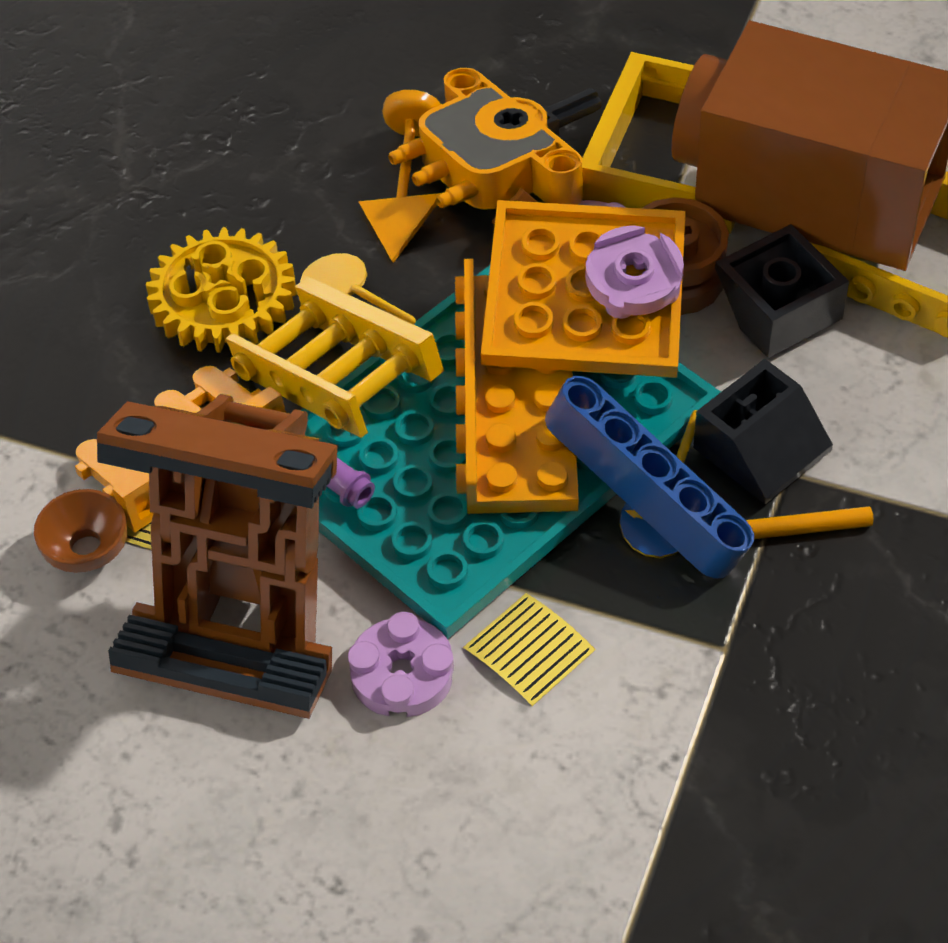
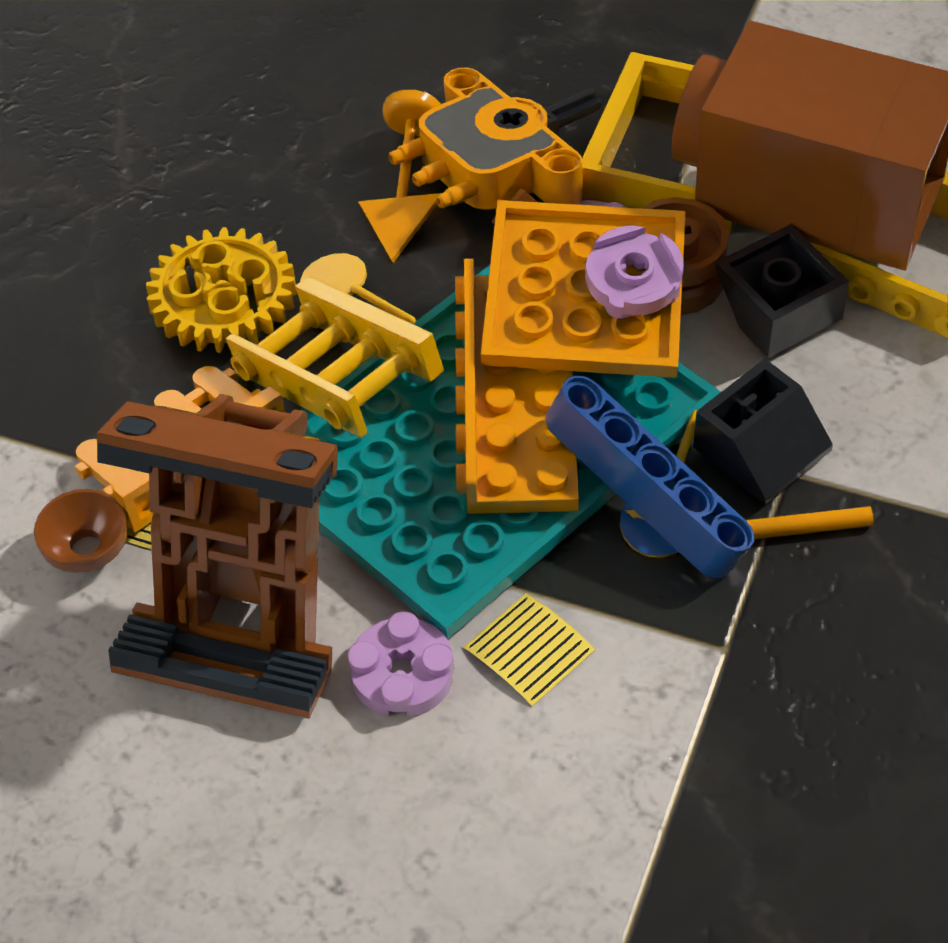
medium lavender pin [326,458,375,508] -> none

